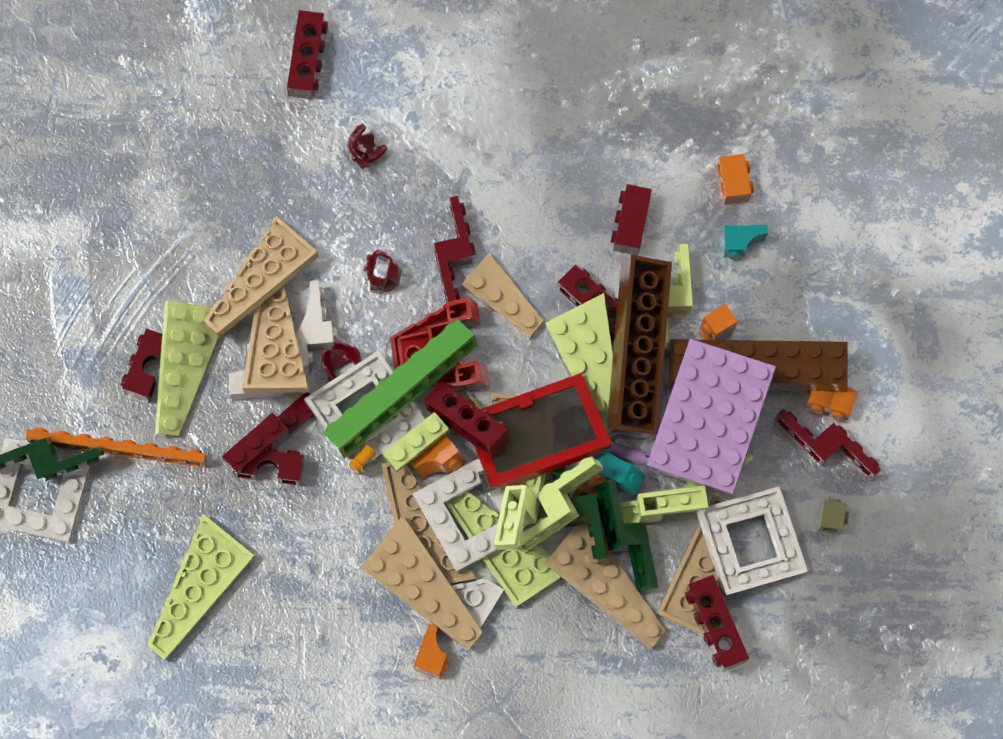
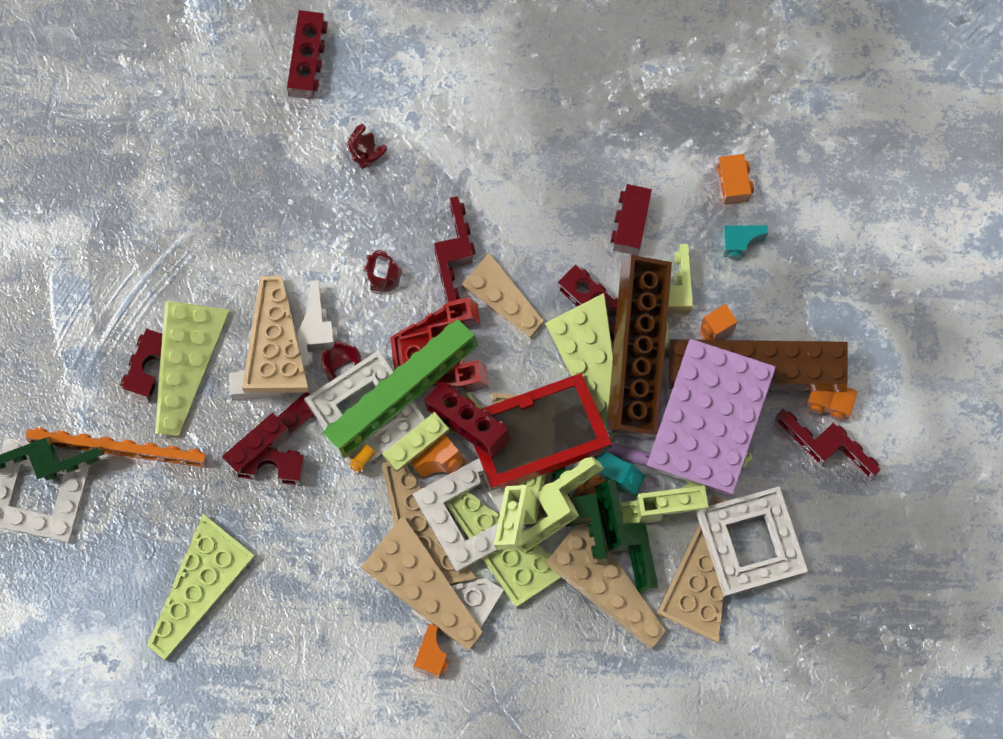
tan wing [204,216,319,338] -> none
dark red brick [684,575,750,672] -> none
olive brick [817,498,849,535] -> none

